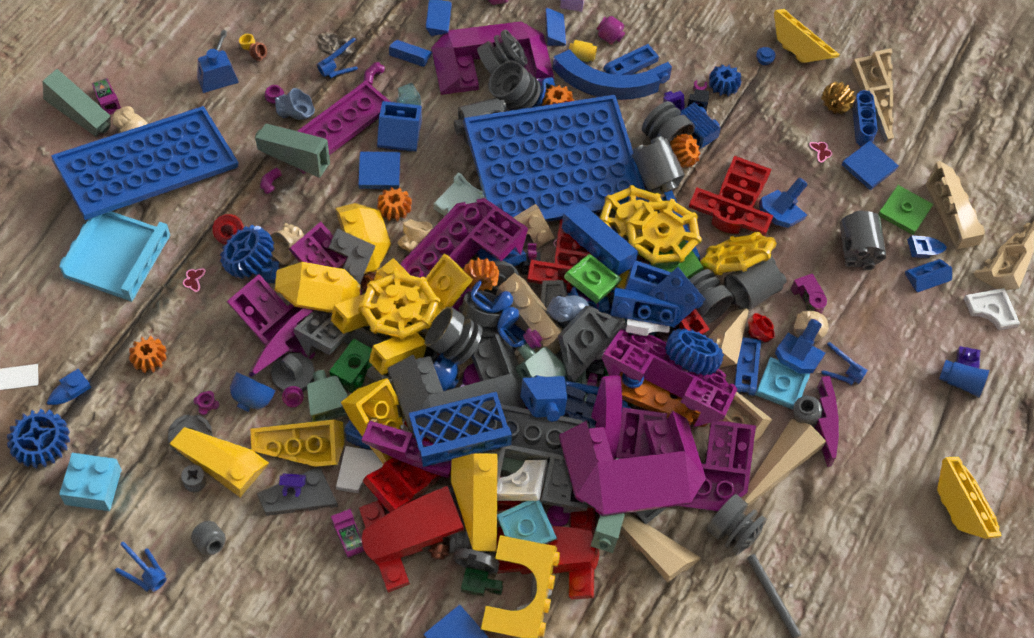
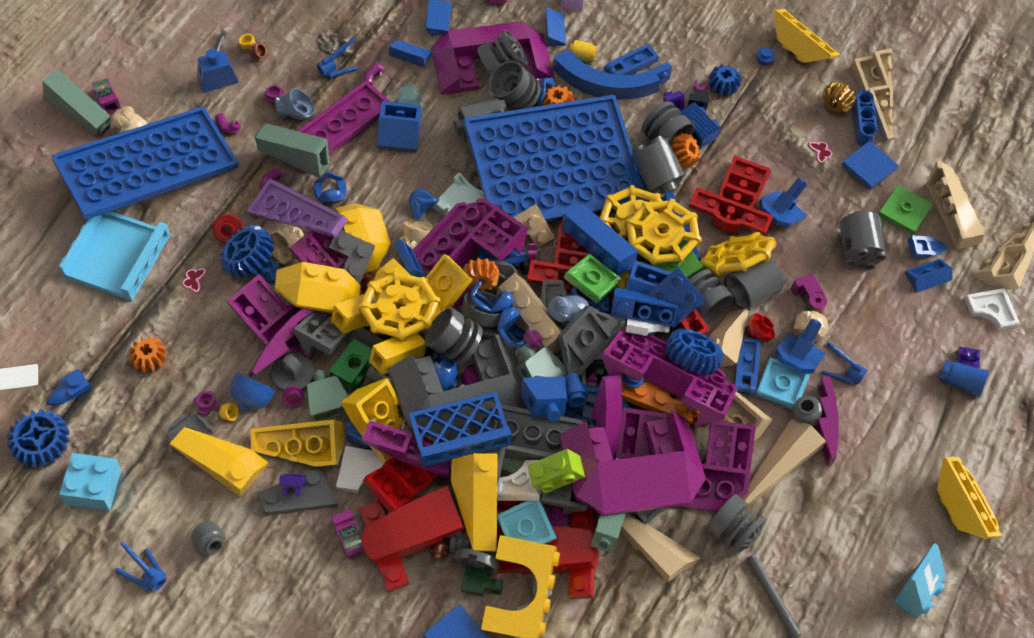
dark grey wheel [181,465,206,493] -> none
blue tile [358,152,400,189] -> none
orange gear [377,187,412,222] -> none
magenta head [596,16,625,44] -> none
none -> magenta arm [215,113,241,135]
none -> yellow hinge [219,403,238,421]
none -> medium lavender wing [247,179,348,237]
none -> blue piece [314,172,347,204]
none -> blue tile [394,239,425,278]
none -> blue piece [409,188,440,221]
none -> lime brick [527,449,585,493]
none -> blue cone [565,373,588,407]
none -> medium azure slope [893,543,946,618]

